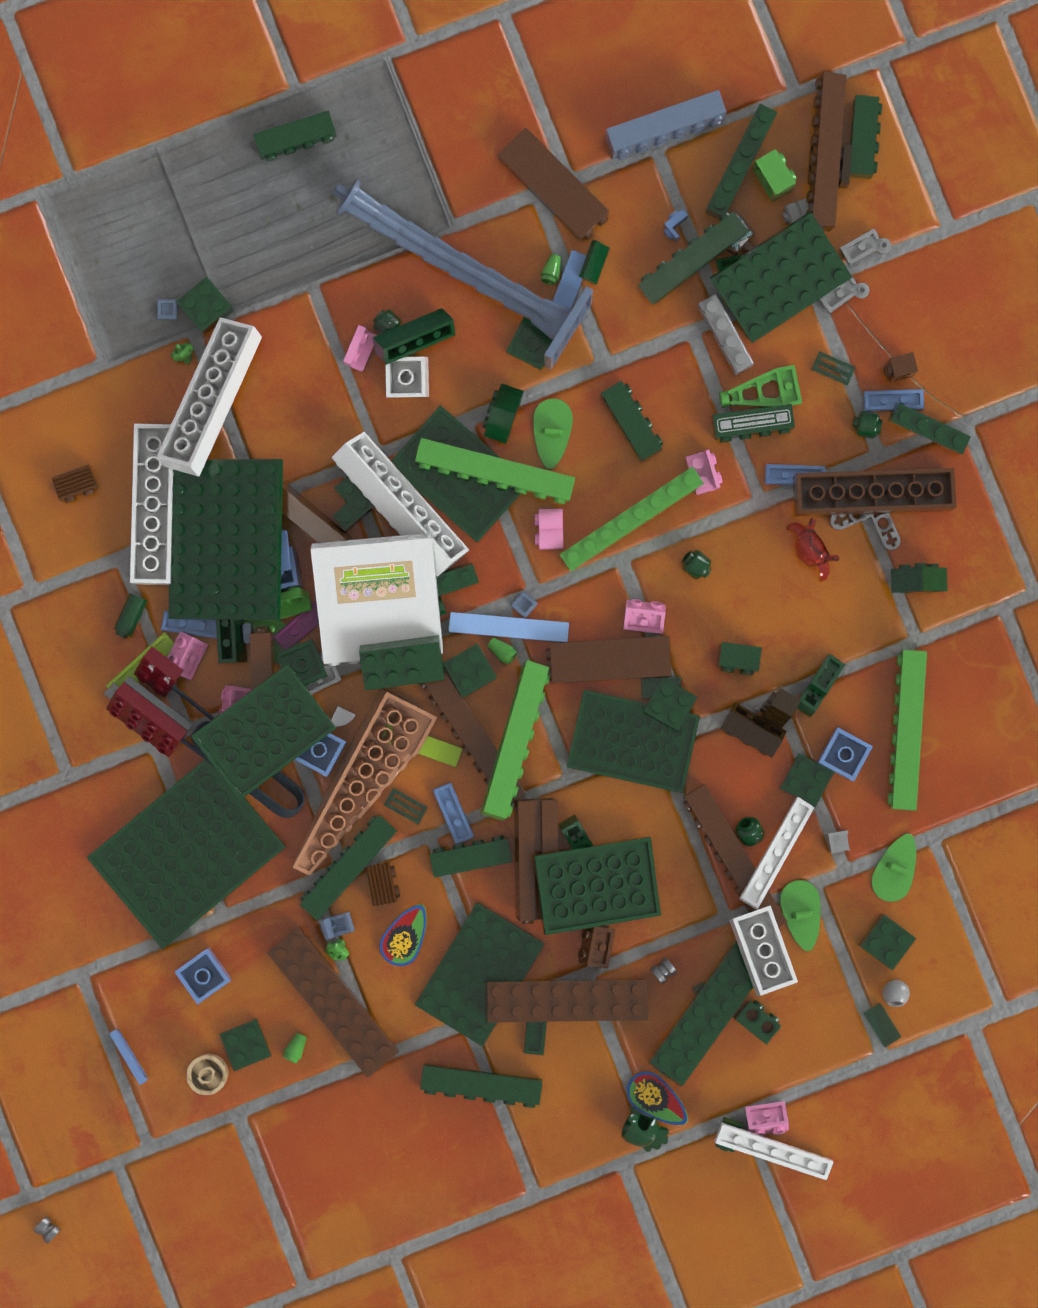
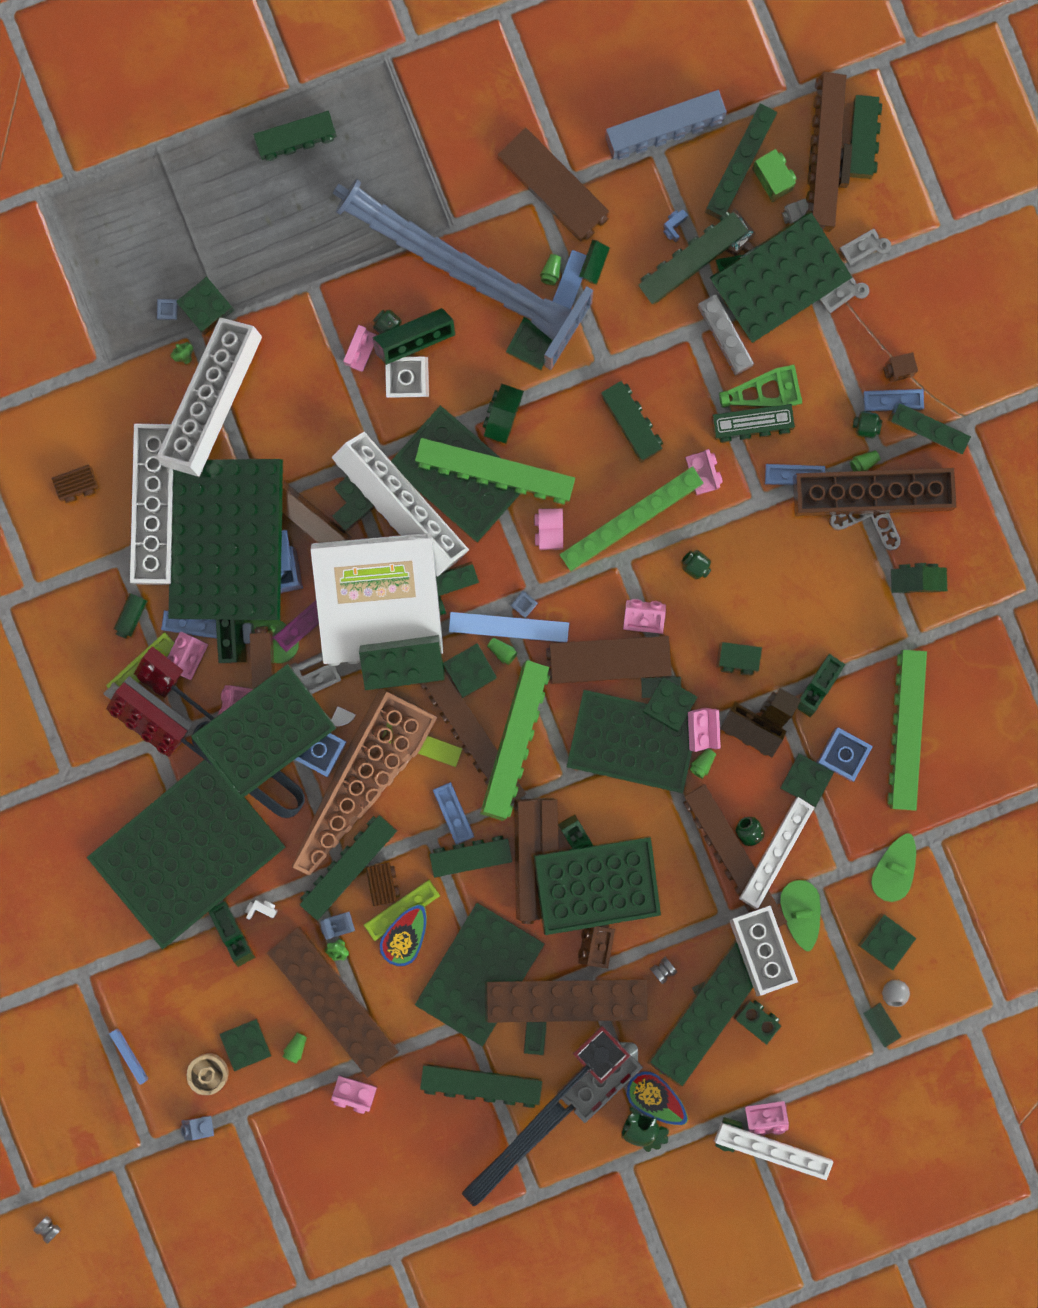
medium blue brick [175,947,232,1005] -> none
dark green plate [276,639,328,686] -> none
bright green bracket [280,586,312,619] -> none
clear green tile [384,788,428,825] -> none
bright green shield [533,398,573,469] -> none
clear red piece [786,518,839,582] -> none
clear green tile [811,351,856,386] -> none
light grey panel [826,830,850,853] -> none
none -> sand blue bracket [181,1116,214,1140]
none -> dark green slope [209,901,256,967]
none -> white bracket [245,900,278,920]
none -> bright pink bracket [331,1075,377,1114]
none -> lime tile [364,880,440,941]
none -> piece [462,1026,643,1206]
none -> bright pink bracket [688,708,721,752]
none -> bright green cone [690,748,716,779]
none -> bright green cone [850,450,881,471]

